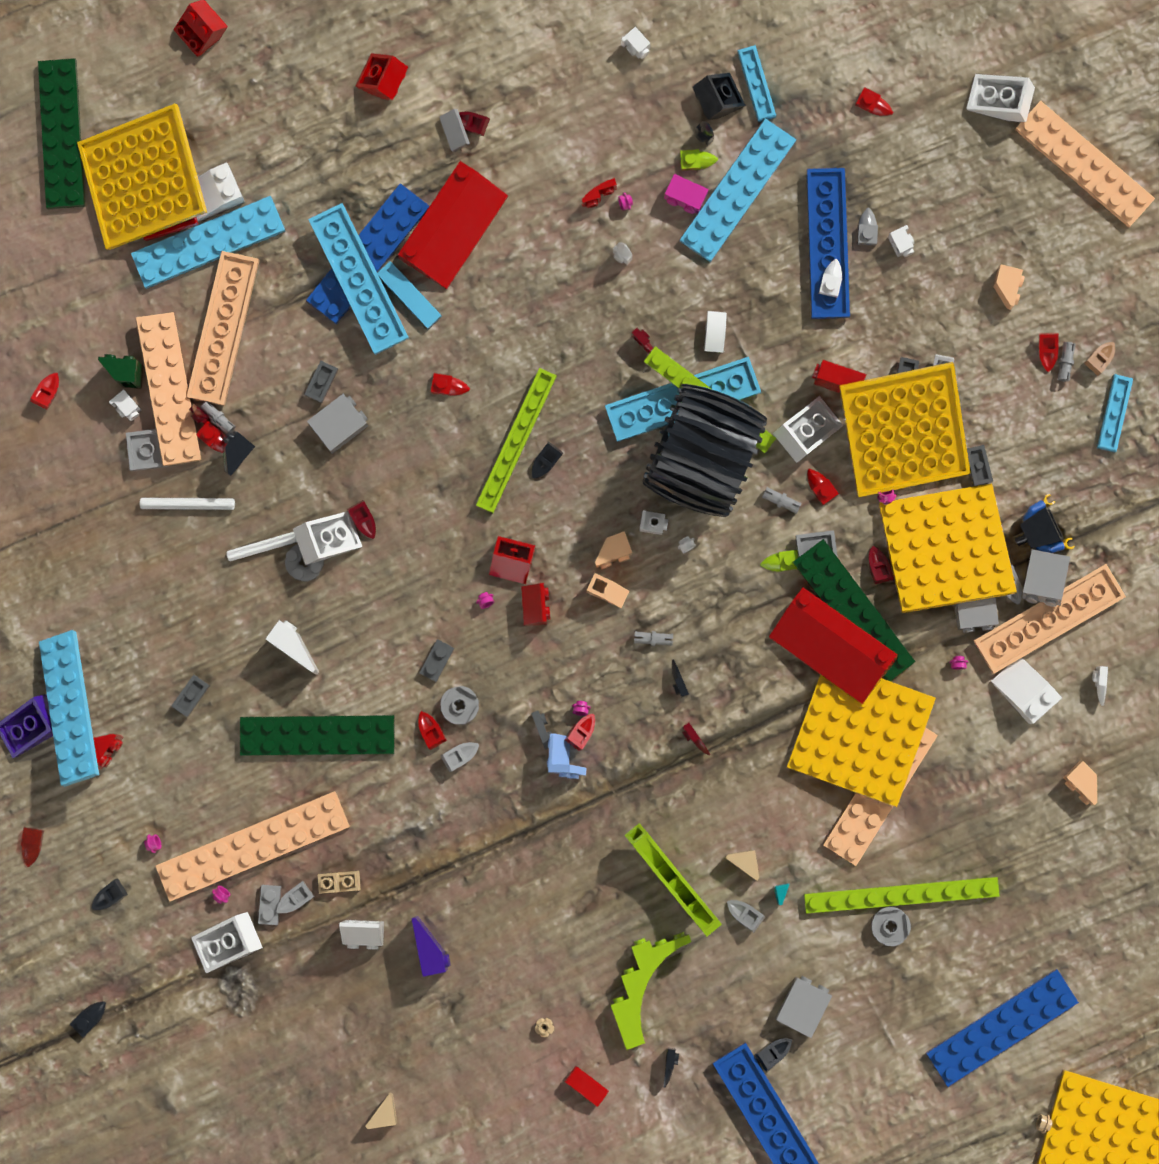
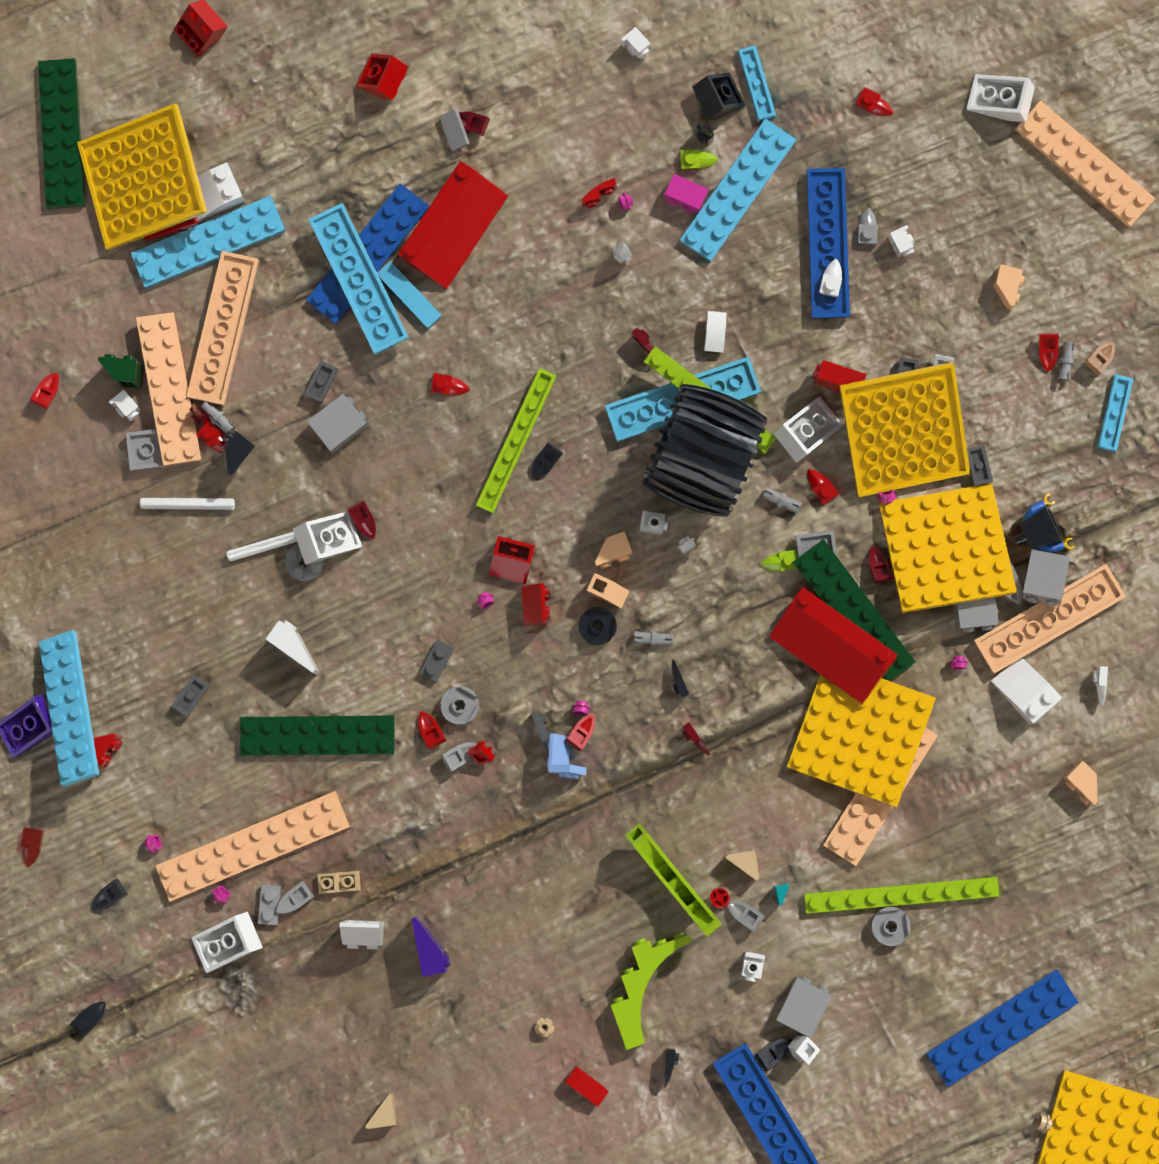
none -> red tile [467,740,495,766]
none -> black plate [579,606,617,645]
none -> red wheel [710,888,730,909]
none -> white brick [741,952,765,982]
none -> white brick [788,1035,820,1065]

